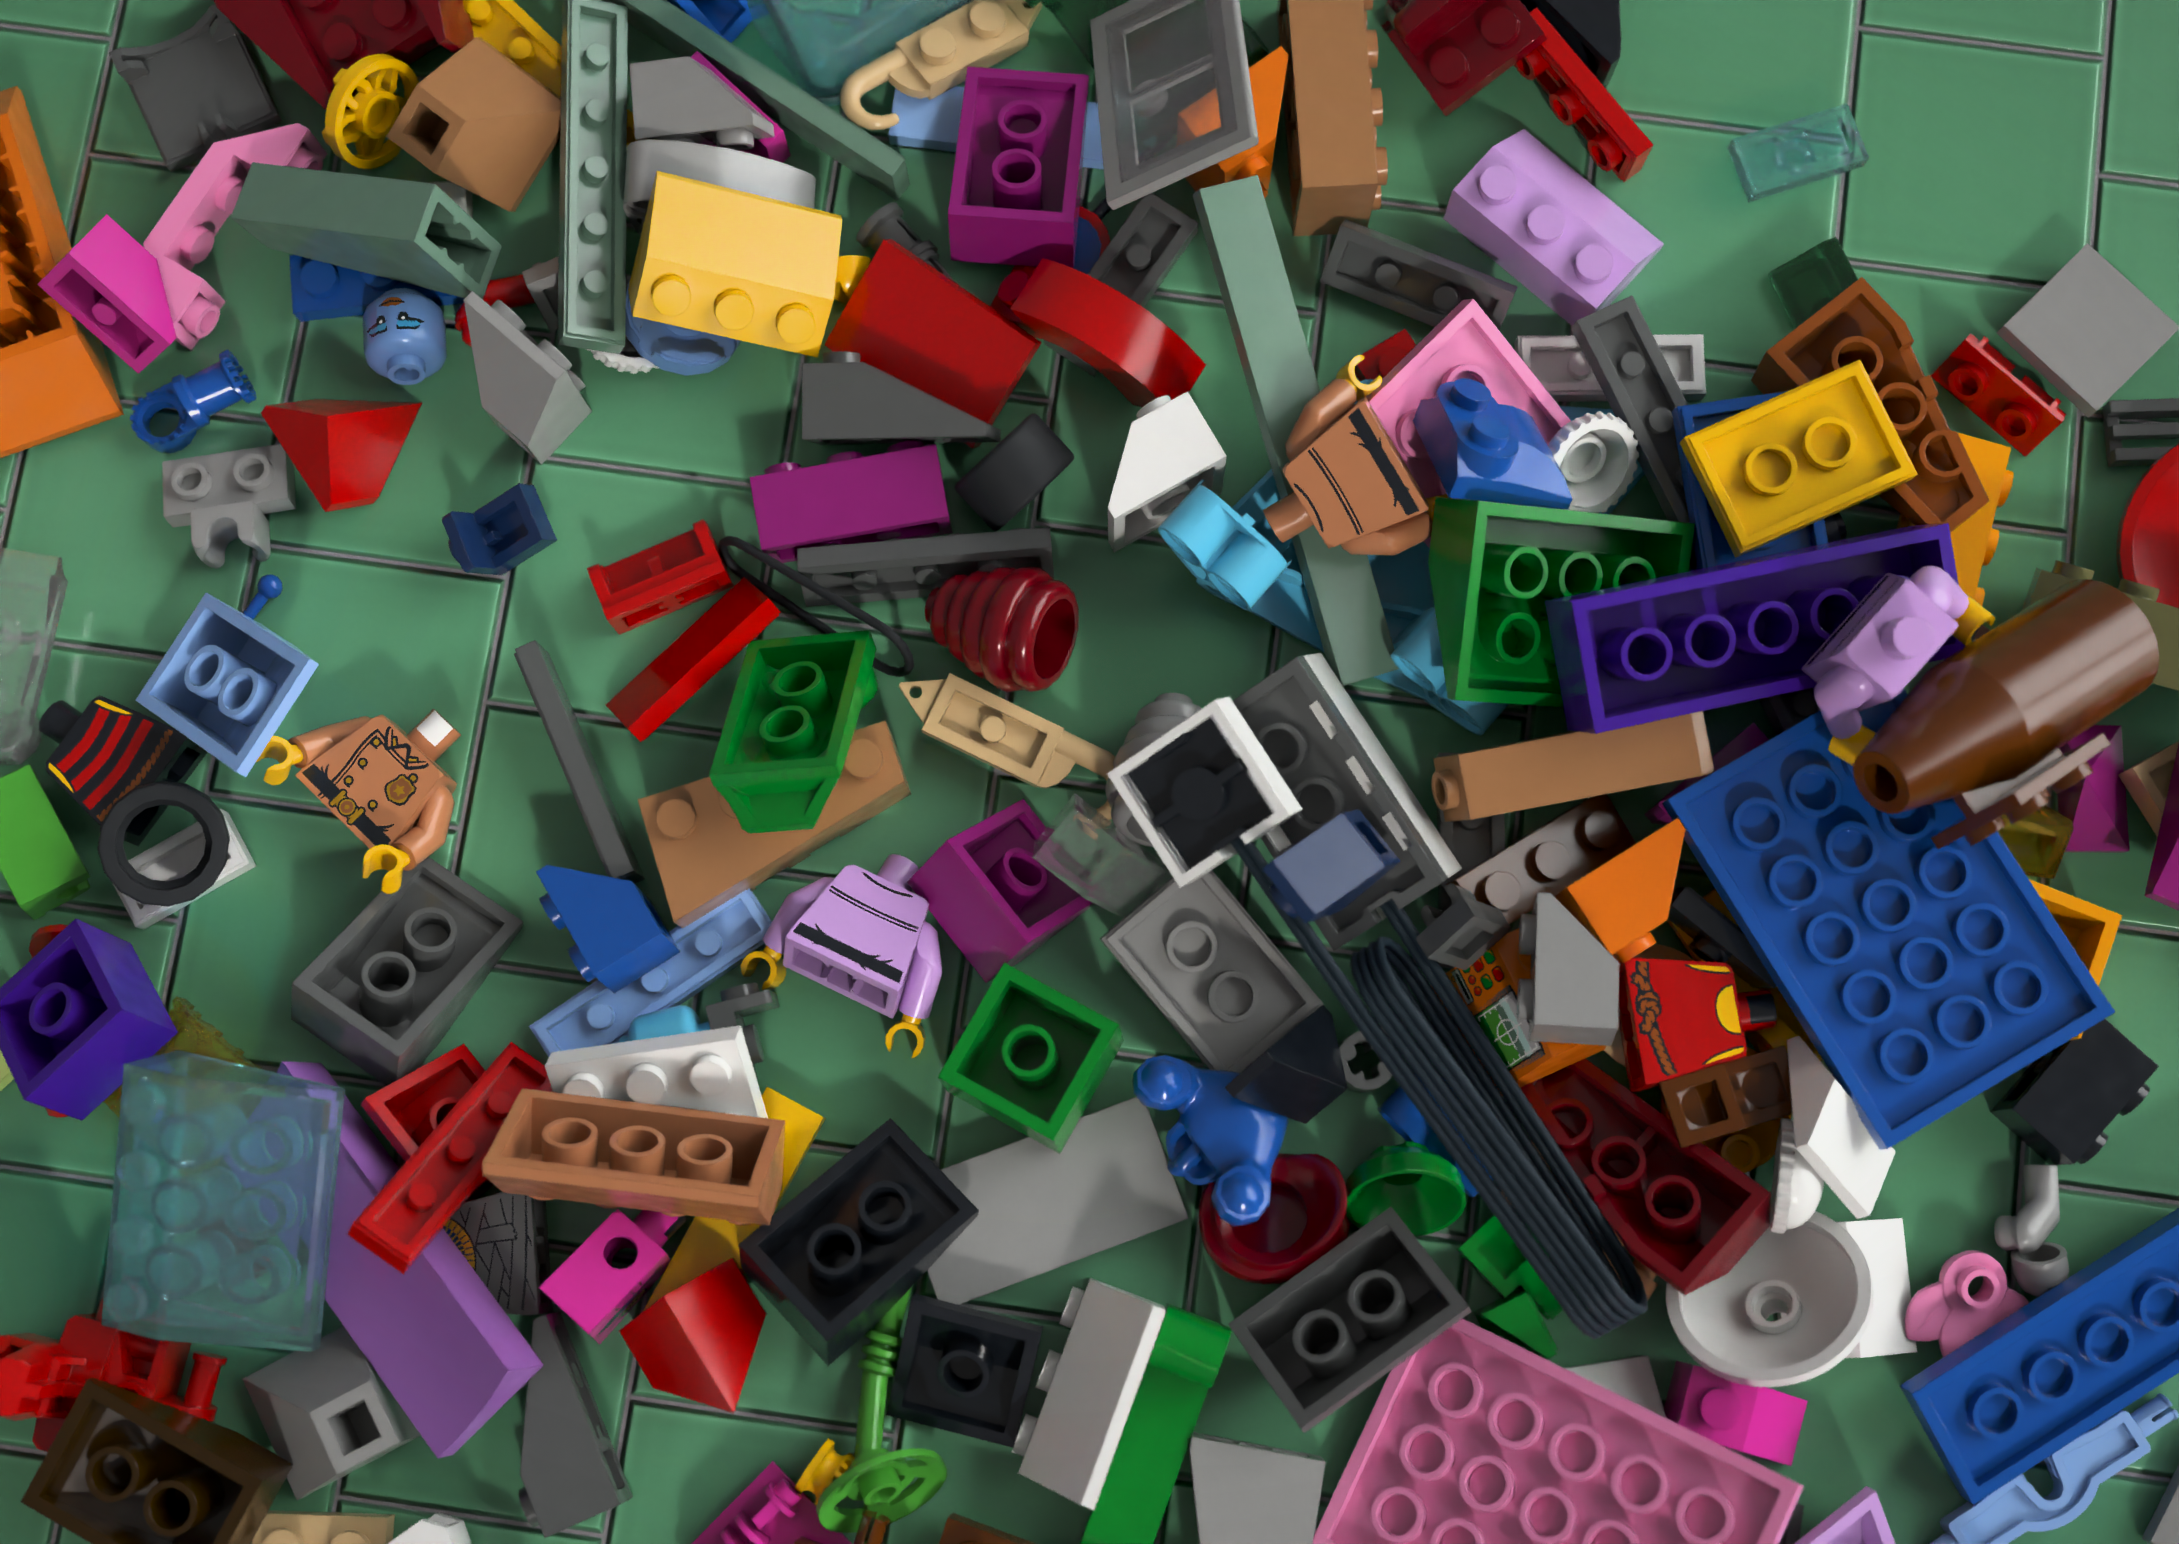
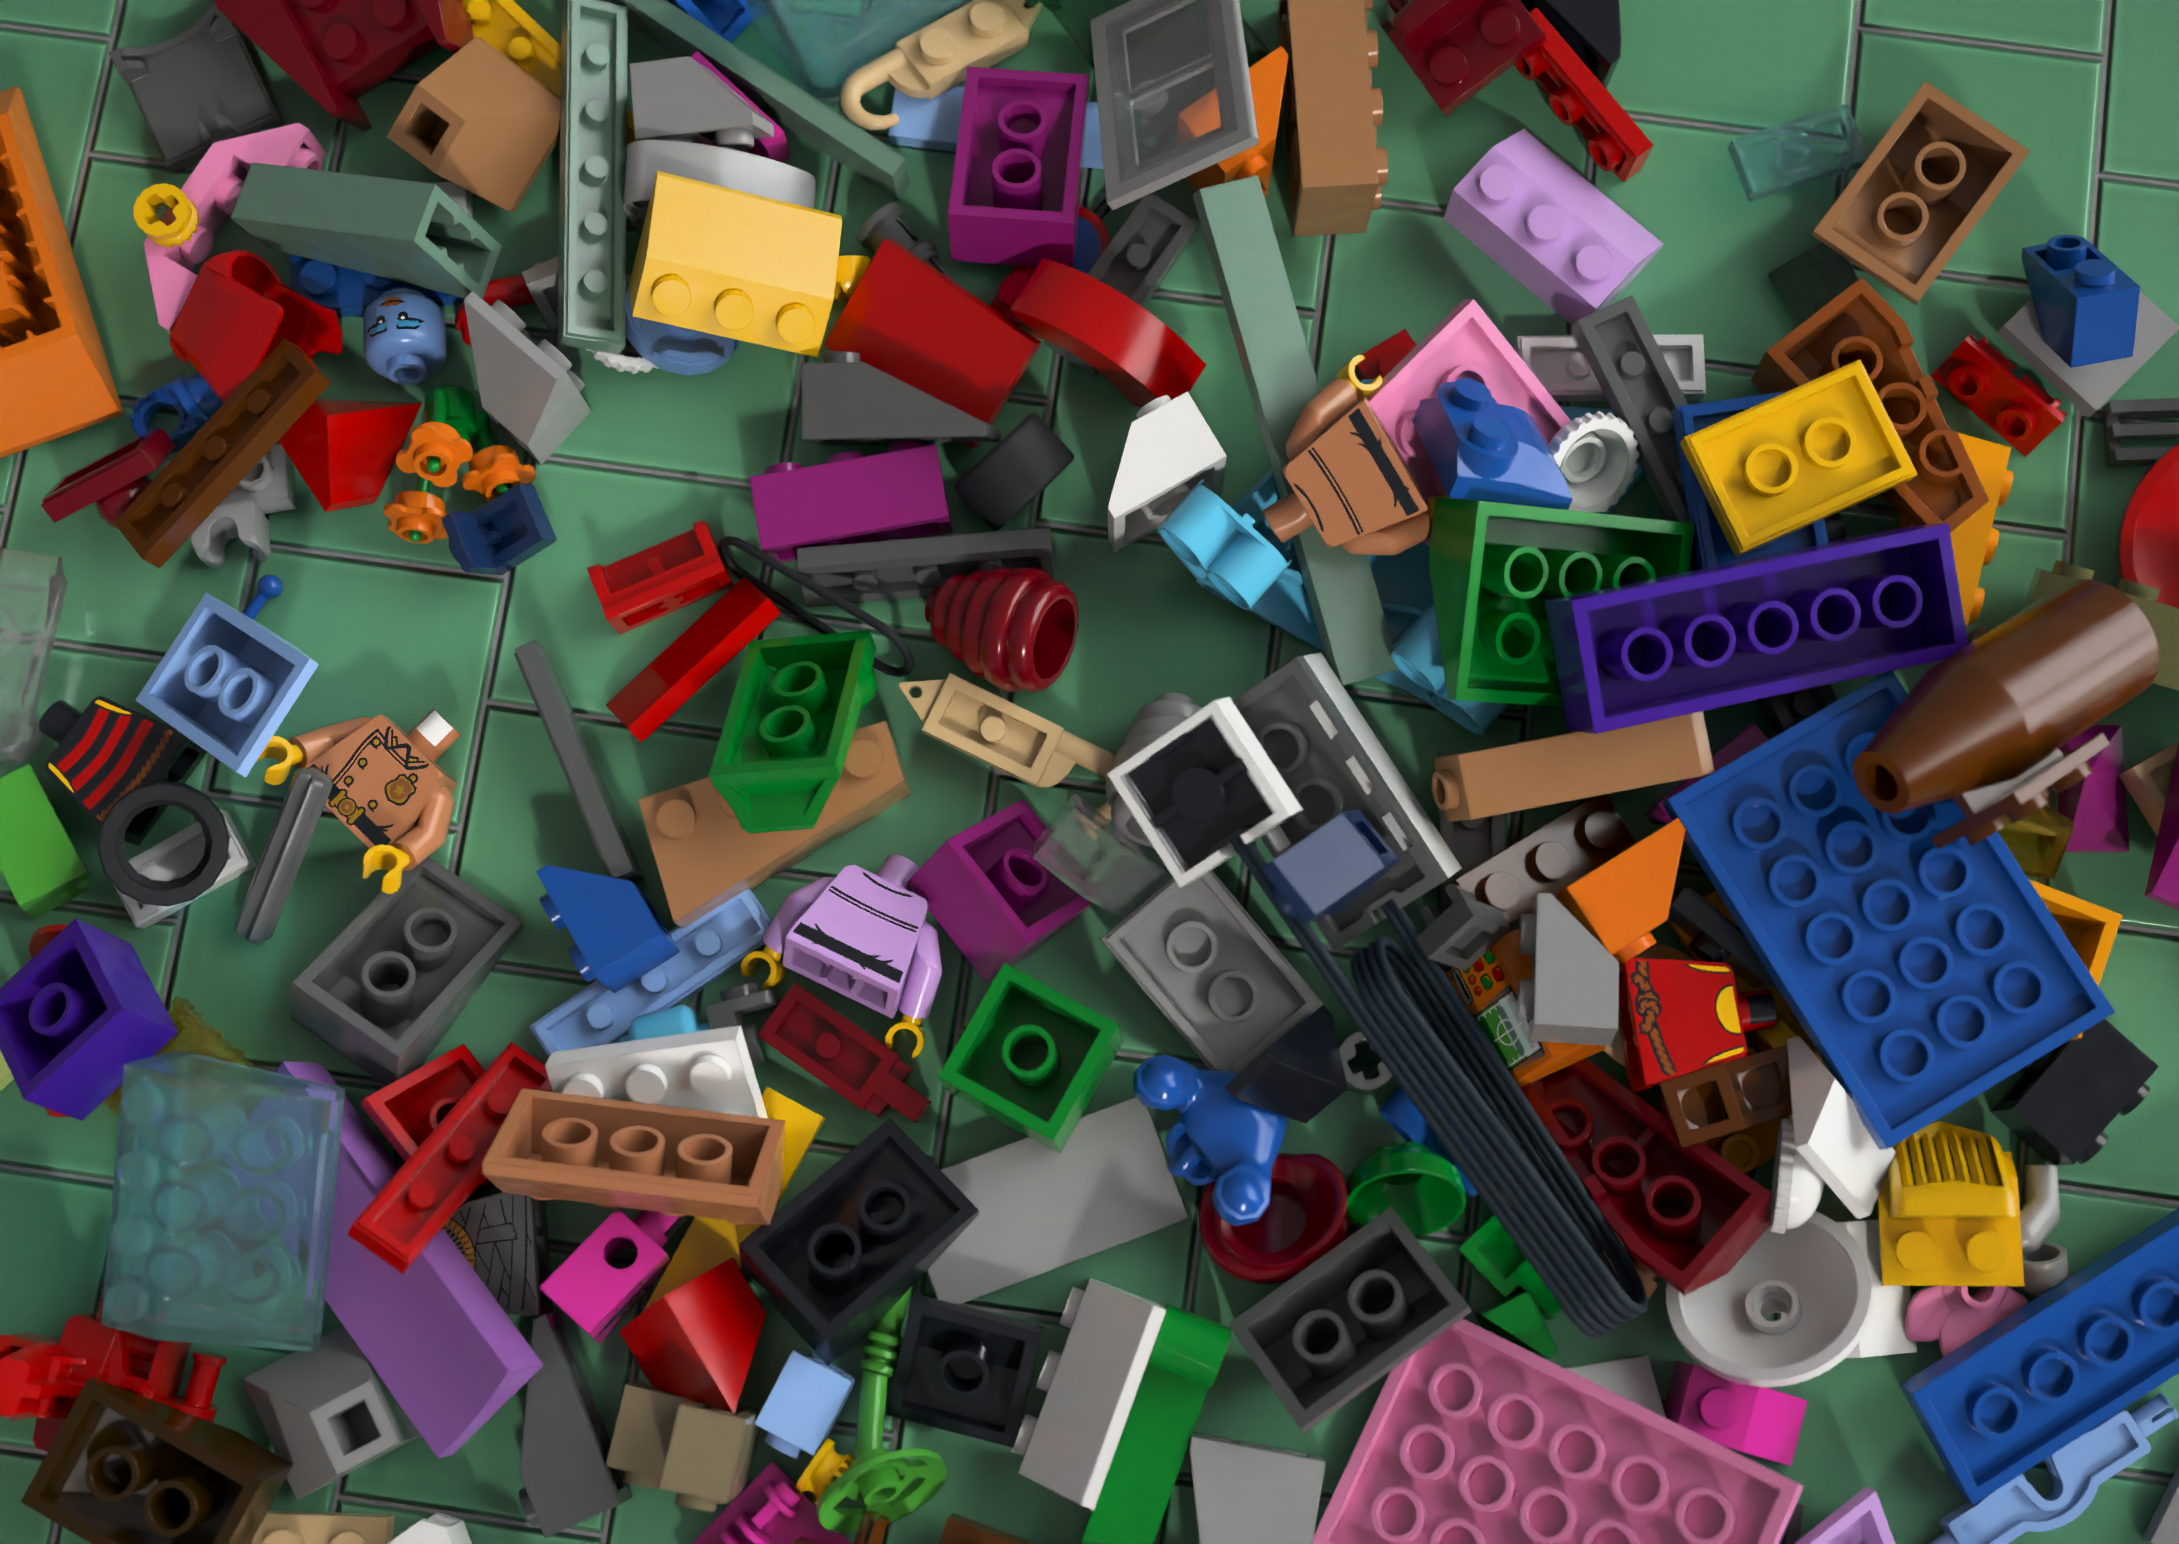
dark pink slope [37,214,177,374] -> none
yellow wheel [322,53,419,169] -> none
dark grey plate [1320,219,1517,330] -> none
lavender torso [1801,566,1995,766] -> none
none -> dark red tile [41,428,176,528]
none -> reddish brown plate [114,337,332,569]
none -> yellow bush [133,183,200,248]
none -> red piece [169,251,343,403]
none -> dark grey axle [234,767,333,943]
none -> orange plant [383,385,536,544]
none -> dark tan brick [606,1381,762,1511]
none -> light blue brick [754,1347,858,1459]
none -> dark red hinge [756,982,932,1124]
none -> medium nougat slope [1811,81,2030,305]
none -> yellow piece [1876,1121,2025,1287]
none -> blue slope [2022,235,2140,368]

